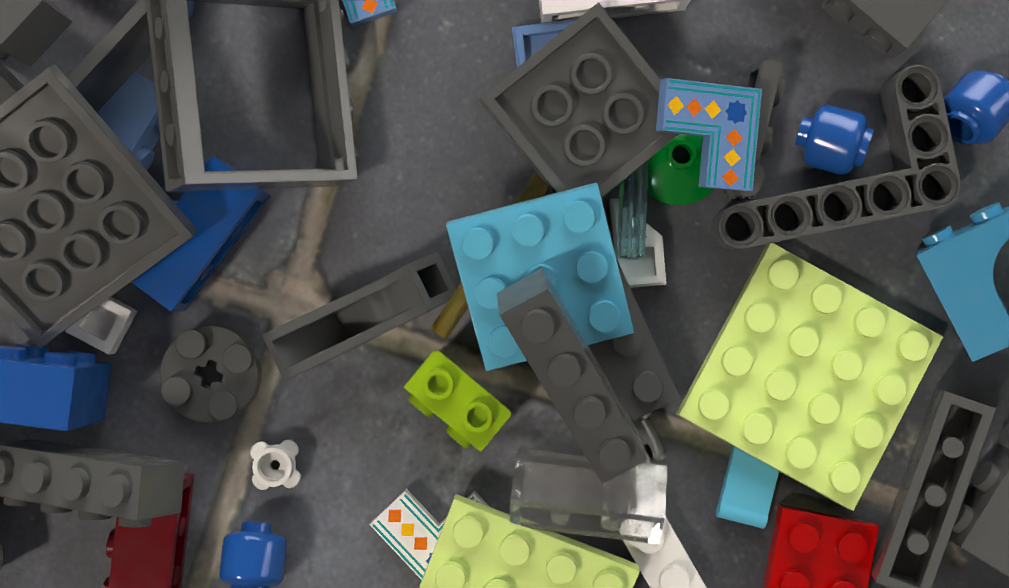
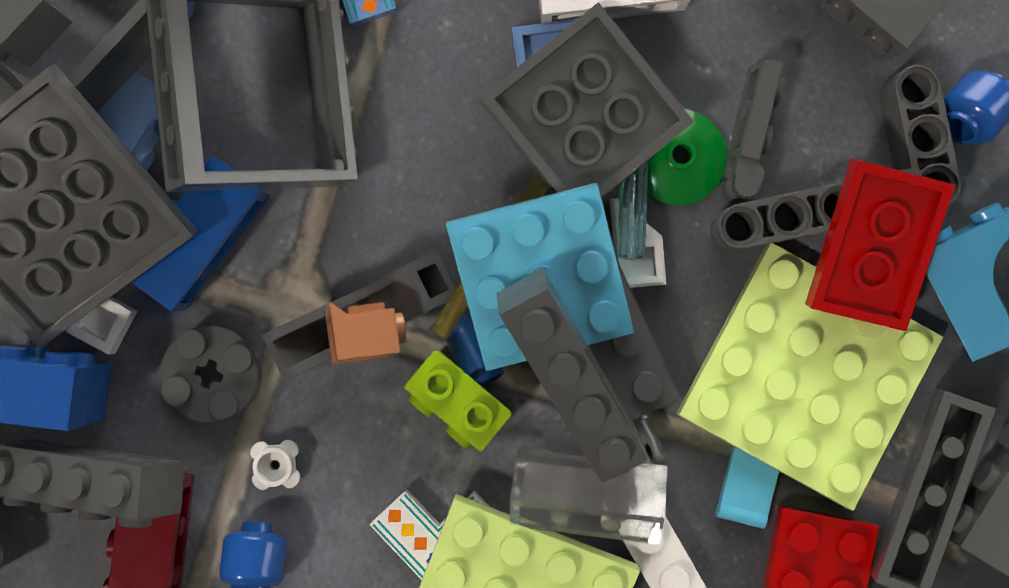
medium blue tile [656,78,762,191] -> none
blue head [795,105,874,175] -> none
none -> nougat window [324,301,406,365]
none -> blue cone [442,315,505,387]
none -> red plate [805,158,955,331]

